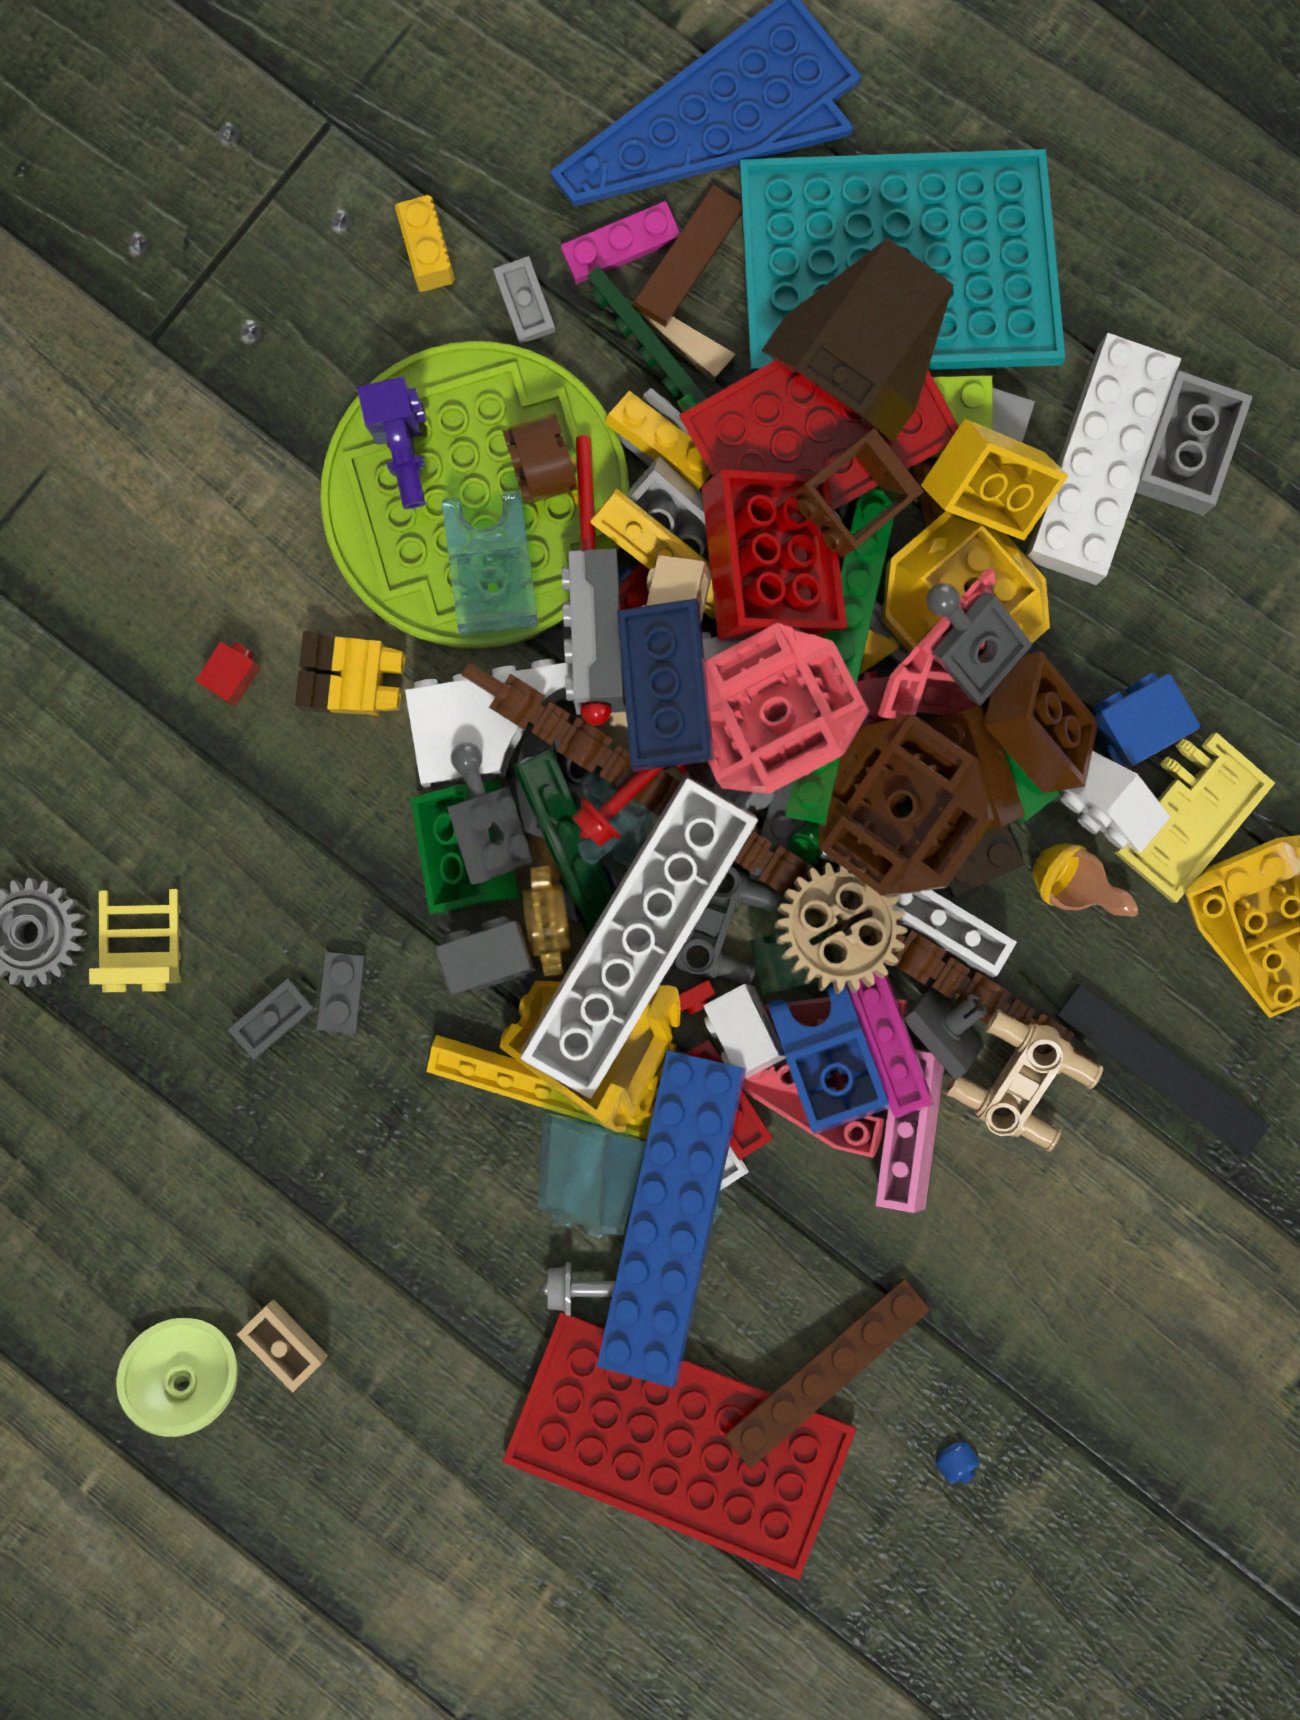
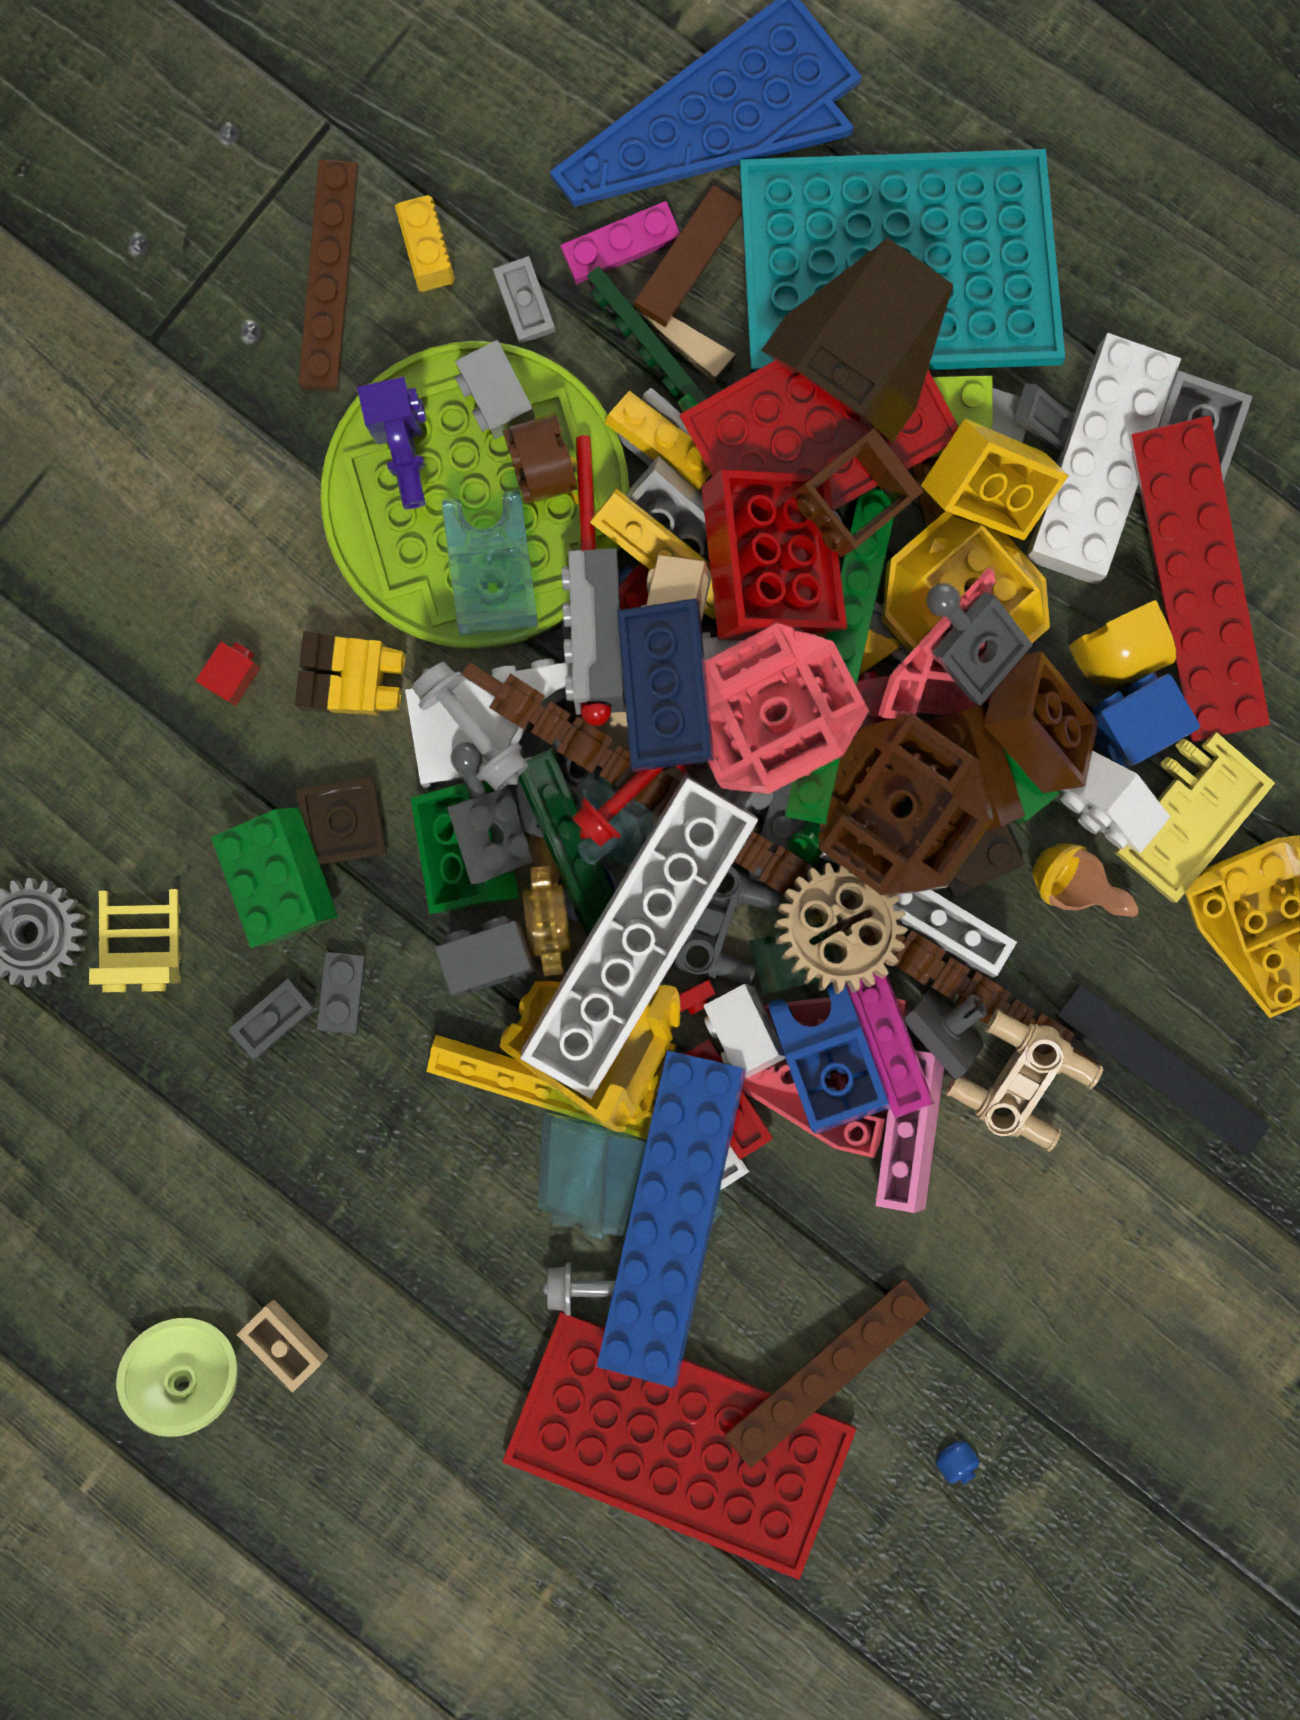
none -> green brick [211,807,338,948]
none -> dark brown plate [296,777,387,866]
none -> reddish brown plate [298,159,359,392]
none -> light grey piece [412,662,528,791]
none -> light grey brick [454,340,536,439]
none -> dark grey tile [1013,383,1074,452]
none -> yellow brick [1069,600,1176,689]
none -> red plate [1129,415,1270,742]

